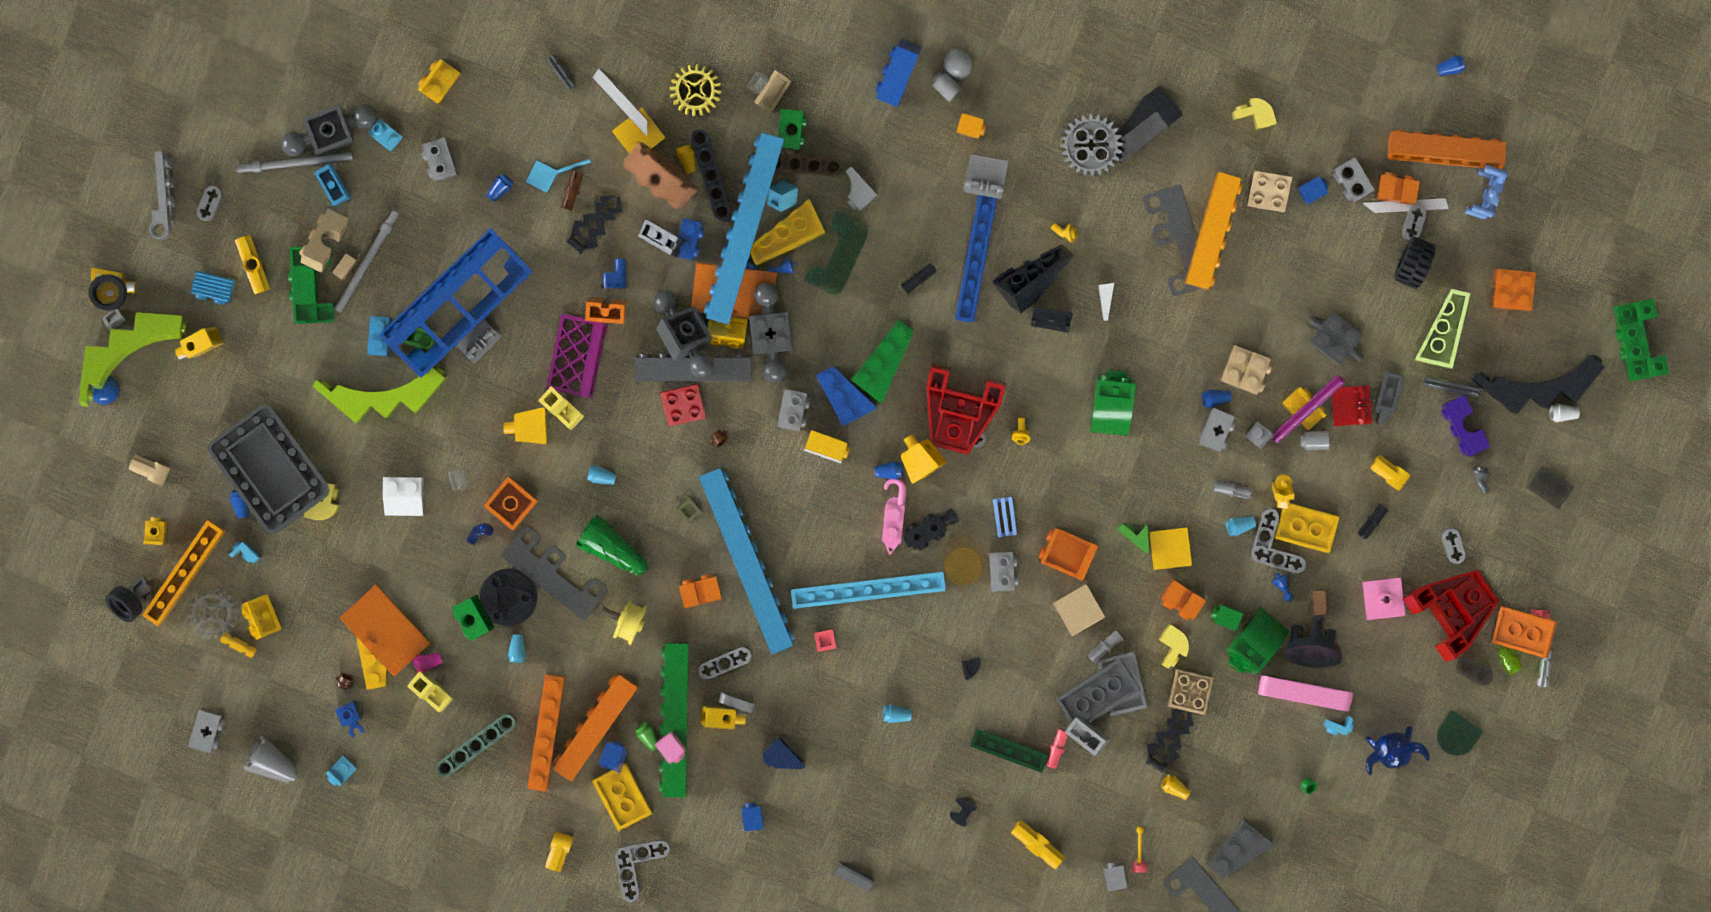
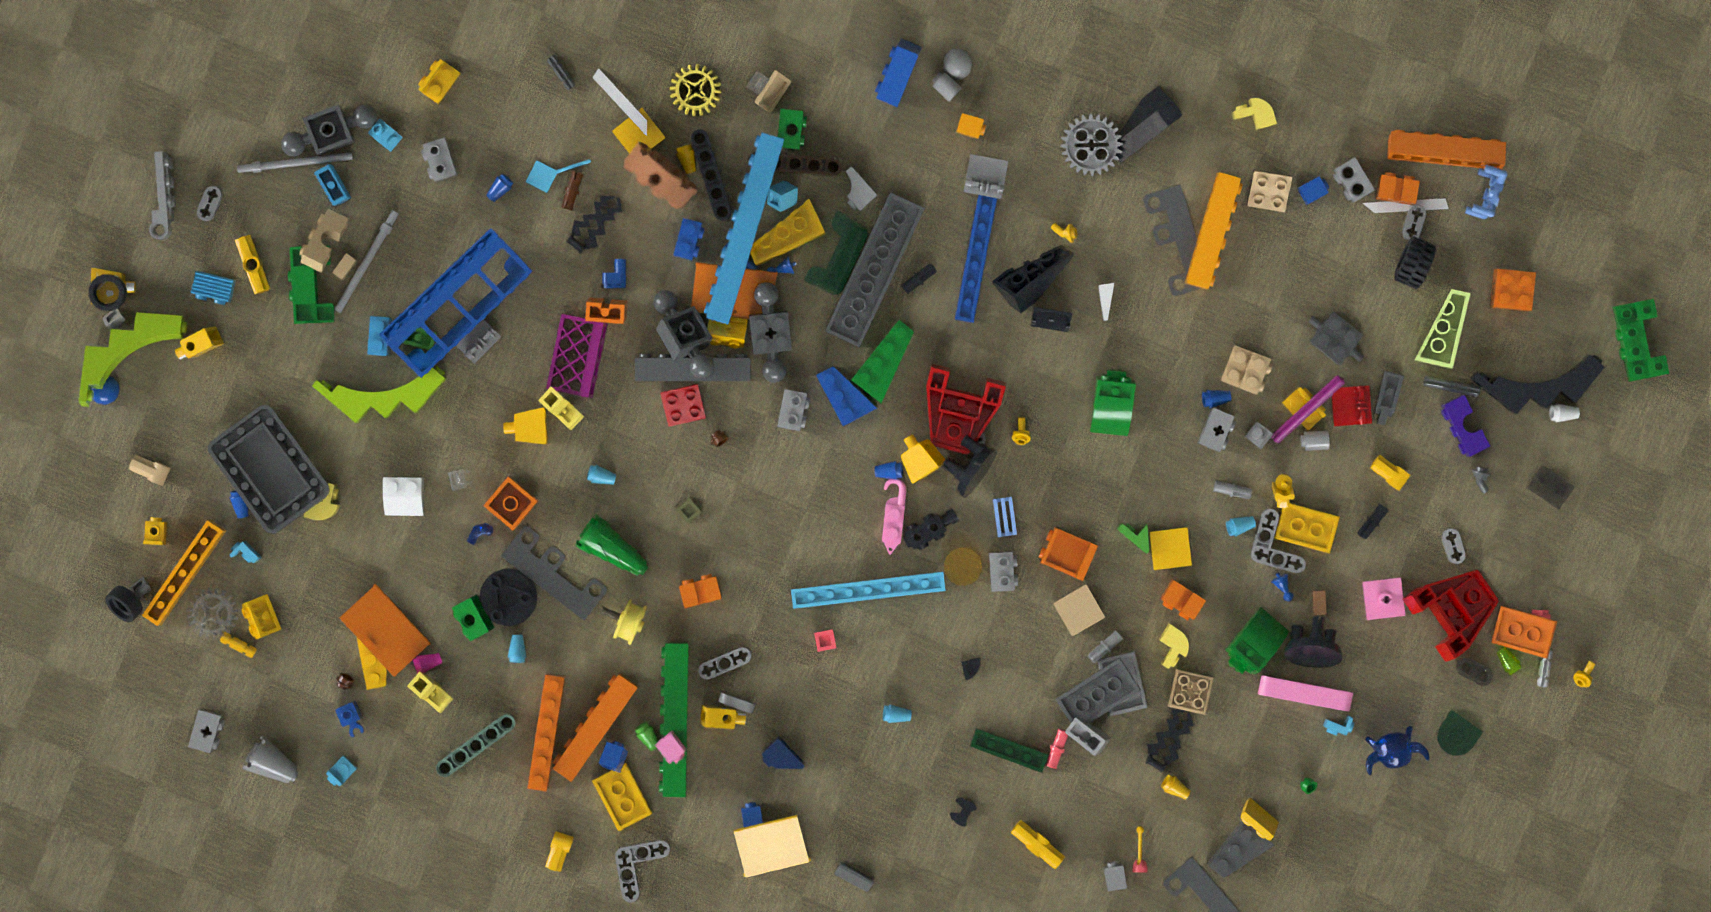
plate [638,219,686,258] -> none
dark azure brick [699,468,795,654] -> none
yellow piece [805,430,850,463] -> none
green brick [1210,604,1243,631] -> none
blue cone [1436,55,1466,76] -> none
none -> yellow piece [733,815,811,877]
none -> dark grey plate [825,192,925,348]
none -> black piece [941,435,997,498]
none -> yellow tile [1241,798,1279,841]
none -> yellow plate [1573,660,1596,687]

